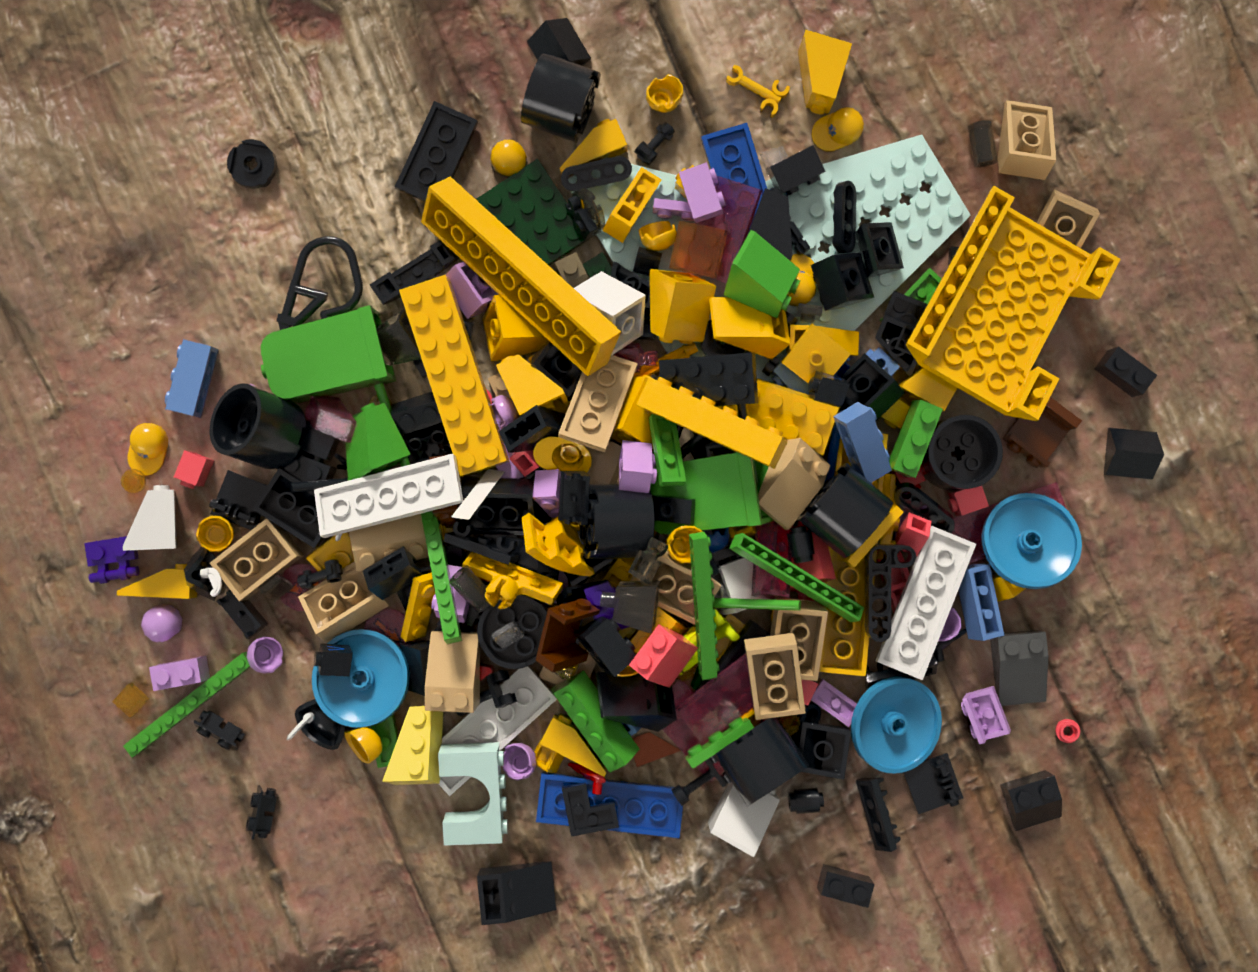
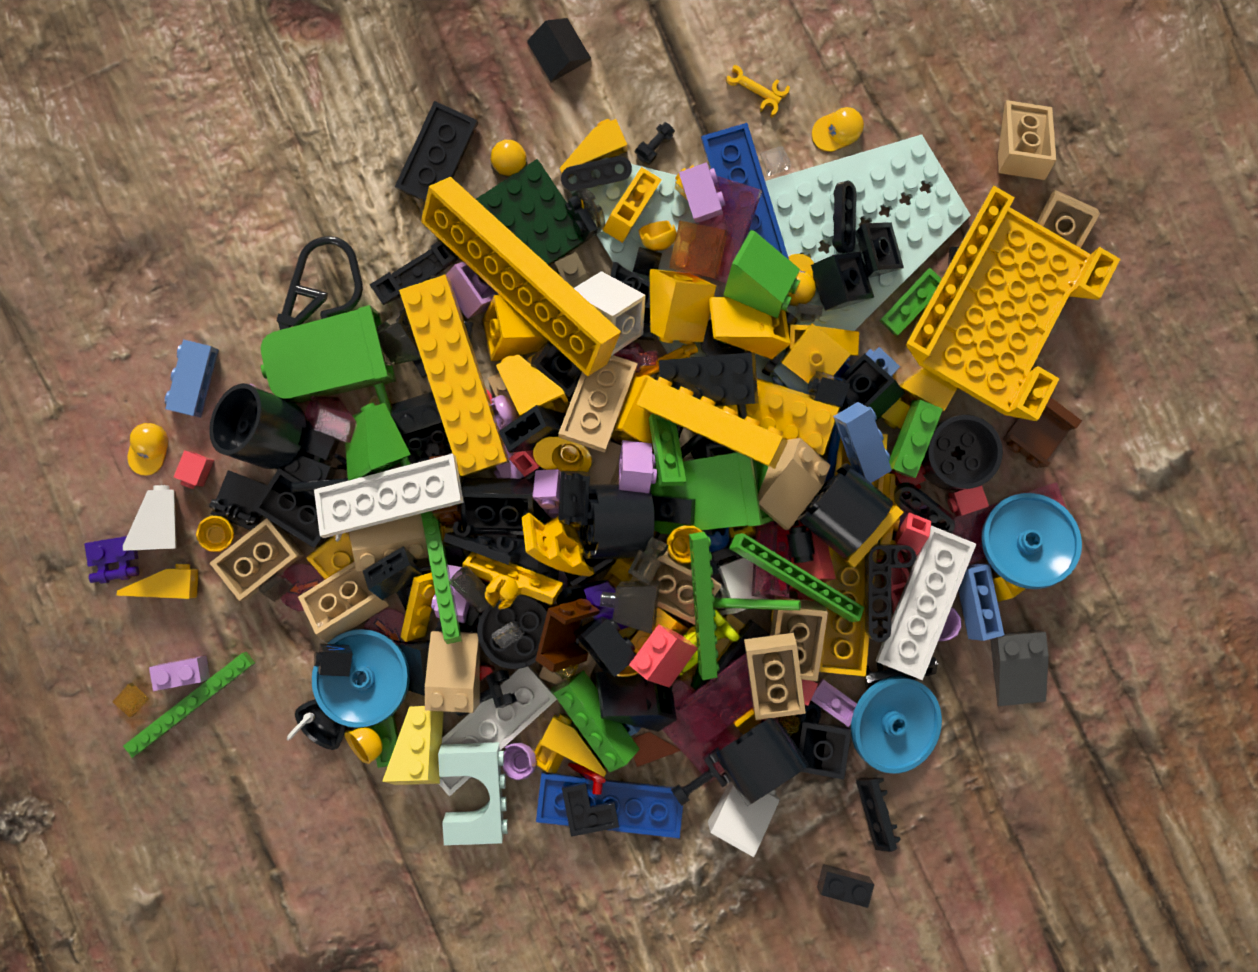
clear yellow plate [121,469,146,493] -> none
lavender hair [141,604,182,642] -> none
black hat [184,547,223,601] -> none
black hinge [194,710,246,751] -> none
black hinge [216,590,268,639] -> none
black plate [227,139,277,189] -> none
lavender hair [246,637,283,674] -> none
black hinge [246,785,278,840] -> none
black bar [297,560,343,590] -> none
white sticker [452,469,505,520] -> none
black slope [477,861,556,925] -> none
black brick [521,52,601,143] -> none
dark green plate [582,252,612,278] -> none
yellow hair [646,74,683,113] -> none
lavender plate [653,198,694,221] -> none
bright green plate [685,717,754,769] -> none
black slope [748,188,793,261] -> none
black brick [766,145,826,196] -> none
black brick [788,788,824,814] -> none
black axle [790,217,810,255] -> none
yellow slope [798,30,852,114] -> none
black slope [875,291,928,376] -> none
black hinge [903,753,964,814] -> none
black bar [934,629,967,662] -> none
lavender bracket [961,686,1011,745] -> none
clear smoke piece [968,120,998,168] -> none
black slope [1000,770,1062,831] -> none
coral plate [1055,719,1080,743] -> none
black brick [1094,346,1157,397] -> none
black slope [1104,428,1164,480] -> none

